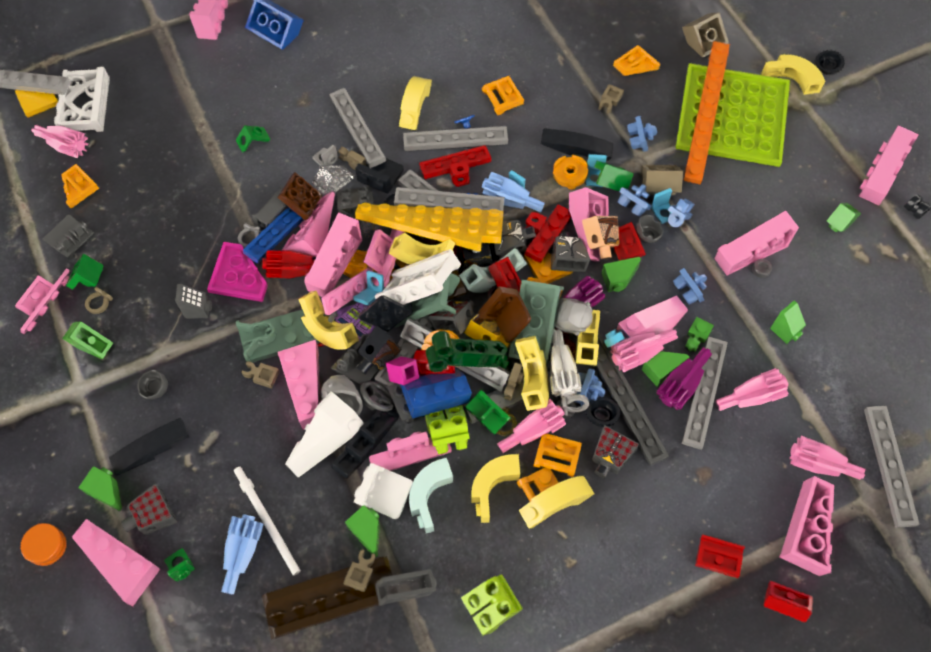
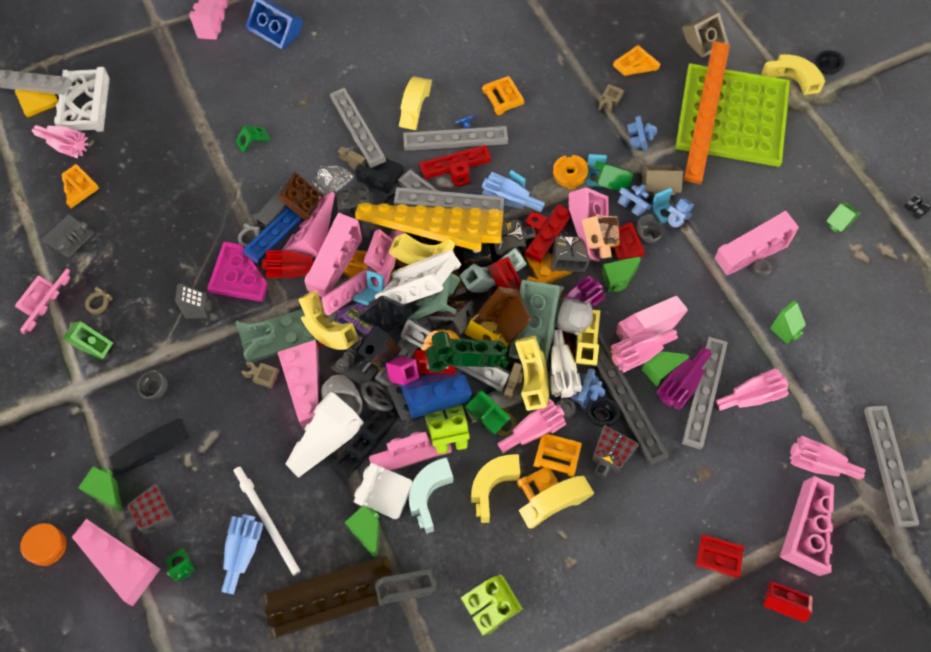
green panel [66,254,103,290] -> none
light grey bracket [312,145,338,170] -> none
dark tan plate [344,550,375,592] -> none
black slope [541,128,614,161] -> none
light grey piece [562,395,589,416] -> none
medium azure plate [604,329,625,348] -> none
medium blue hips [673,268,707,304] -> none
bright green plate [685,317,714,352] -> none
bright pink wedge [859,126,919,205] -> none

